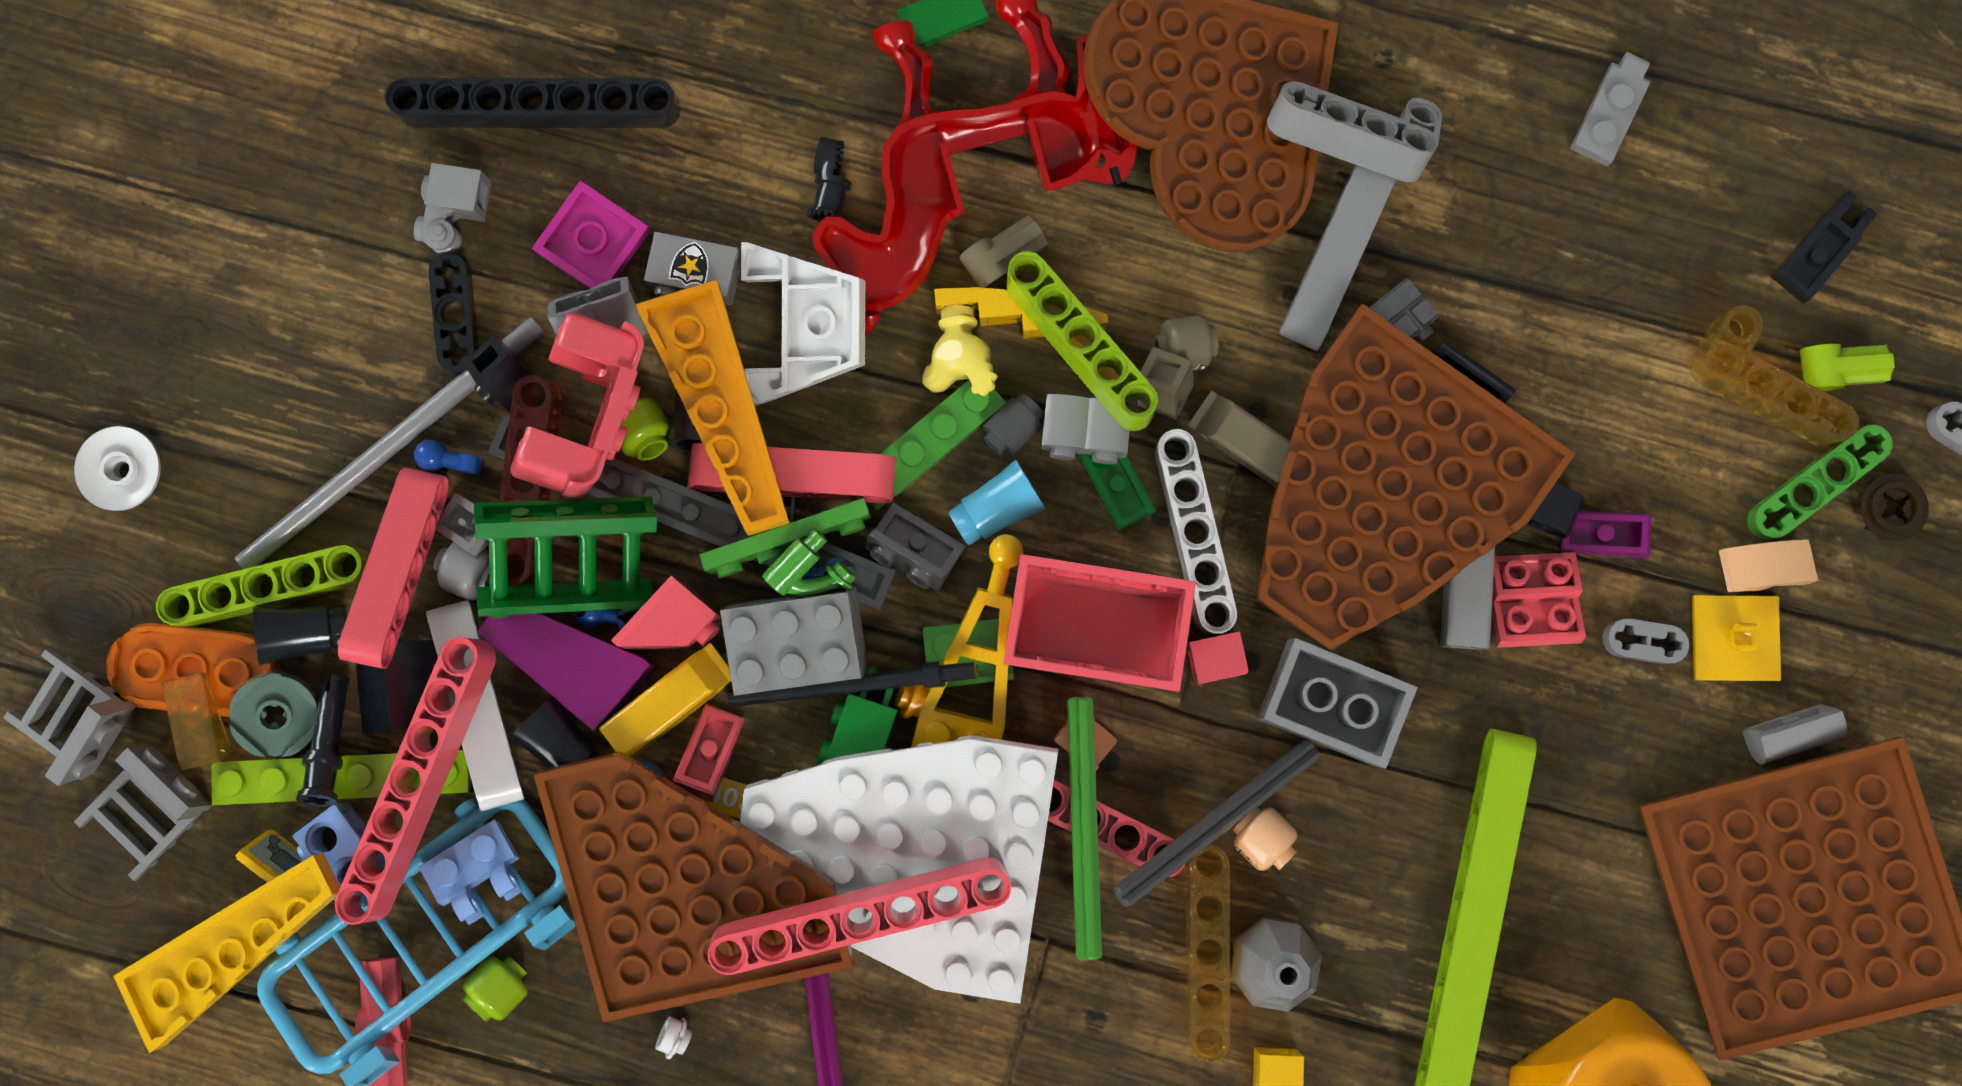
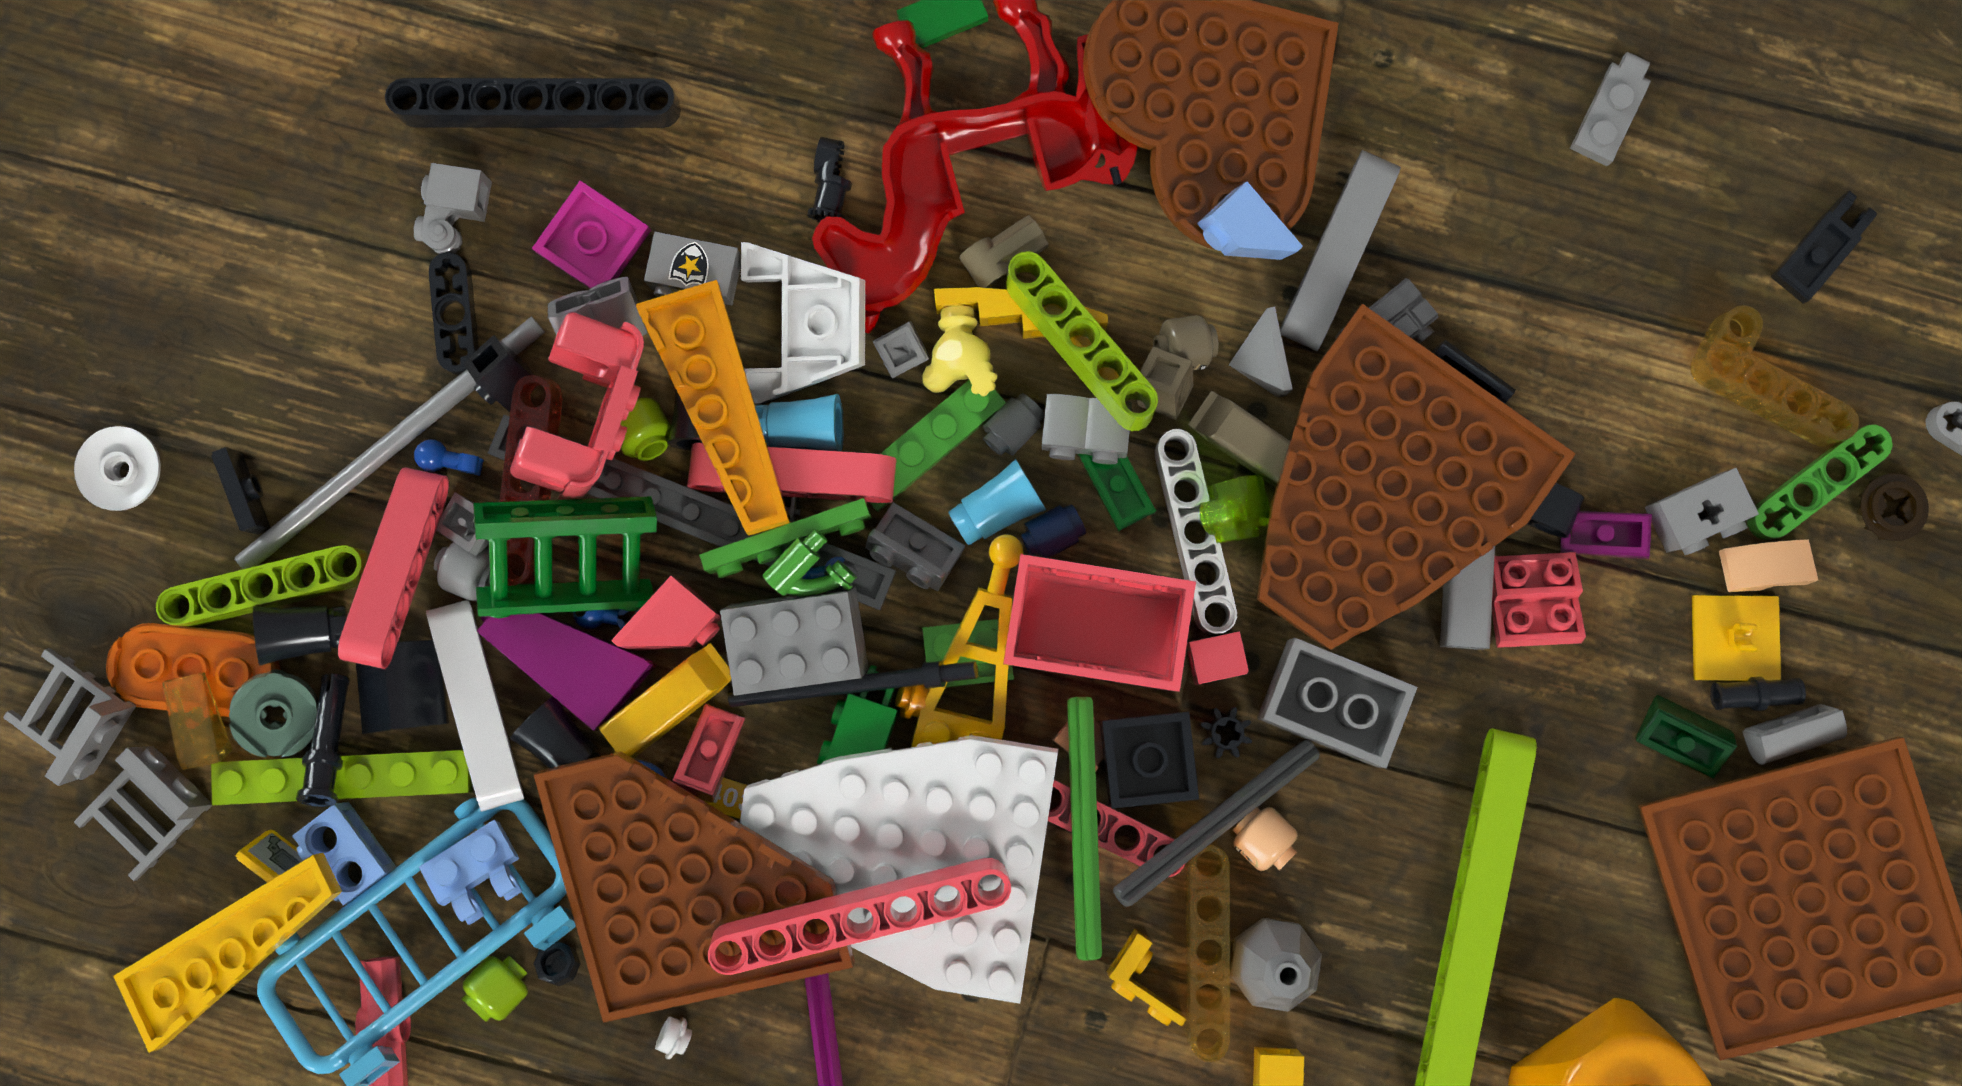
coral beam [335,637,496,925] -> none
light grey beam [1267,81,1442,182] -> none
light grey beam [1602,619,1689,664] -> none
lime piece [1800,344,1895,392] -> none
none -> black plate [211,447,271,535]
none -> black tile [533,941,581,986]
none -> medium azure plant [755,394,844,451]
none -> light grey tile [873,321,930,378]
none -> dark blue brick [1020,504,1087,558]
none -> black brick [1099,712,1199,809]
none -> yellow bracket [1106,929,1187,1026]
none -> light blue slope [1197,182,1303,260]
none -> clear neon green brick [1199,475,1270,544]
none -> black gear [1199,707,1252,758]
none -> light grey slope [1229,307,1292,397]
none -> dark green slope [1635,695,1737,779]
none -> light grey brick [1645,468,1759,555]
none -> black pin [1710,677,1806,711]

